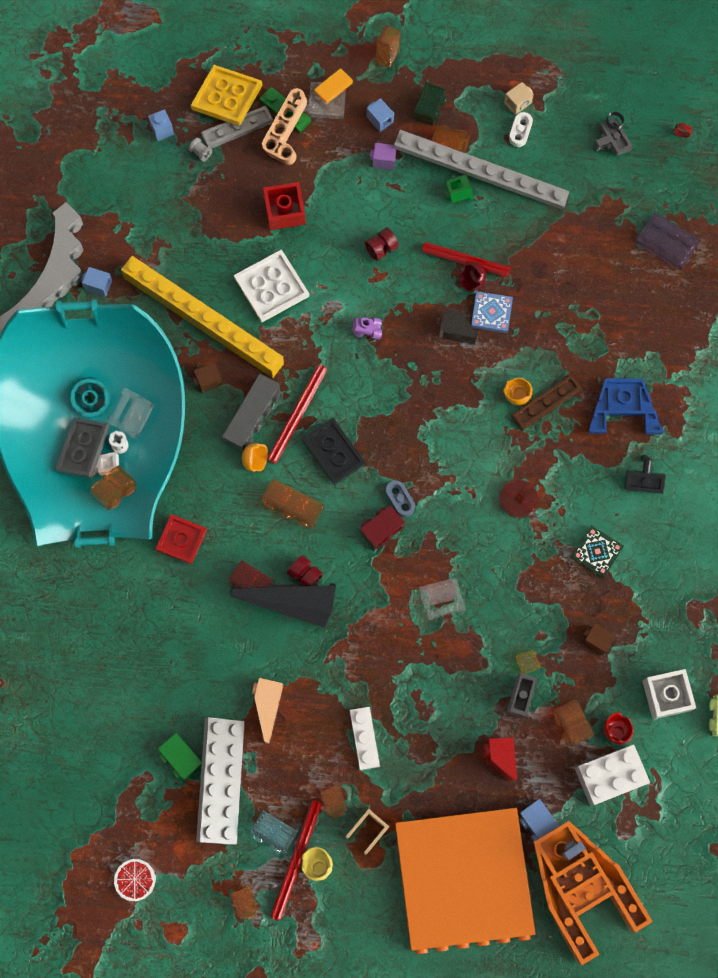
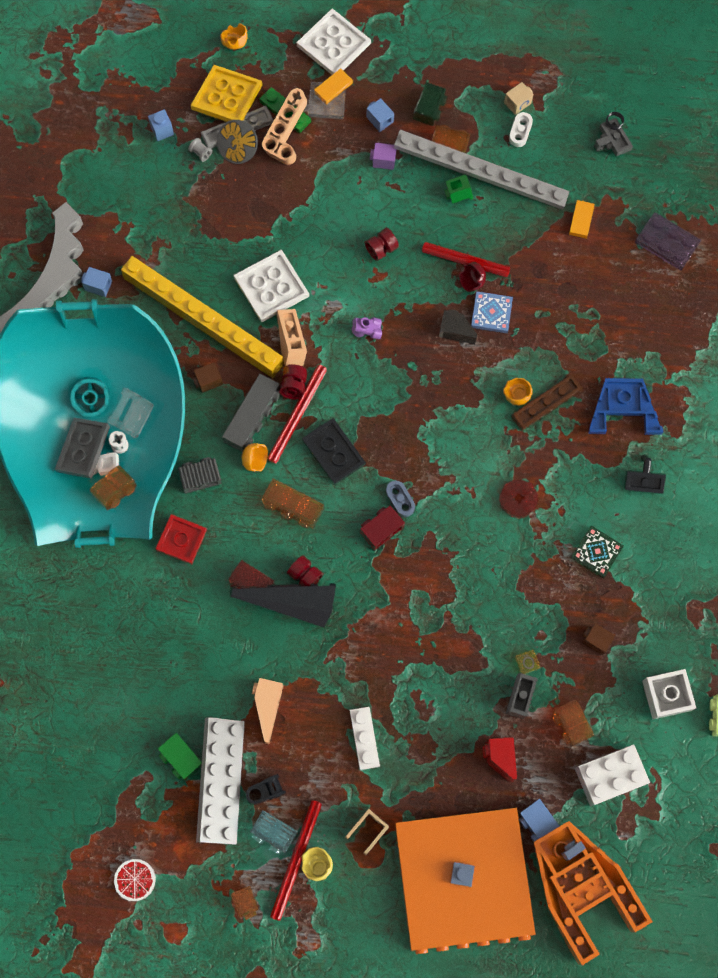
red brick [263,182,306,230] -> none
clear orange brick [320,785,347,819] -> none
clear orange brick [375,25,401,67] -> none
clear plate [418,578,466,621] -> none
red hair [603,712,634,745] -> none
red axle [674,123,692,138] -> none
none -> dark grey brick [178,457,222,494]
none -> shield [217,120,258,164]
none -> light orange hair [220,23,247,50]
none -> black piece [246,774,286,805]
none -> light nougat slope [277,309,307,366]
none -> dark red wheel [279,364,307,400]
none -> white plate [297,9,371,75]
none -> sand blue plate [450,862,475,887]
none -> light orange tile [569,200,595,239]

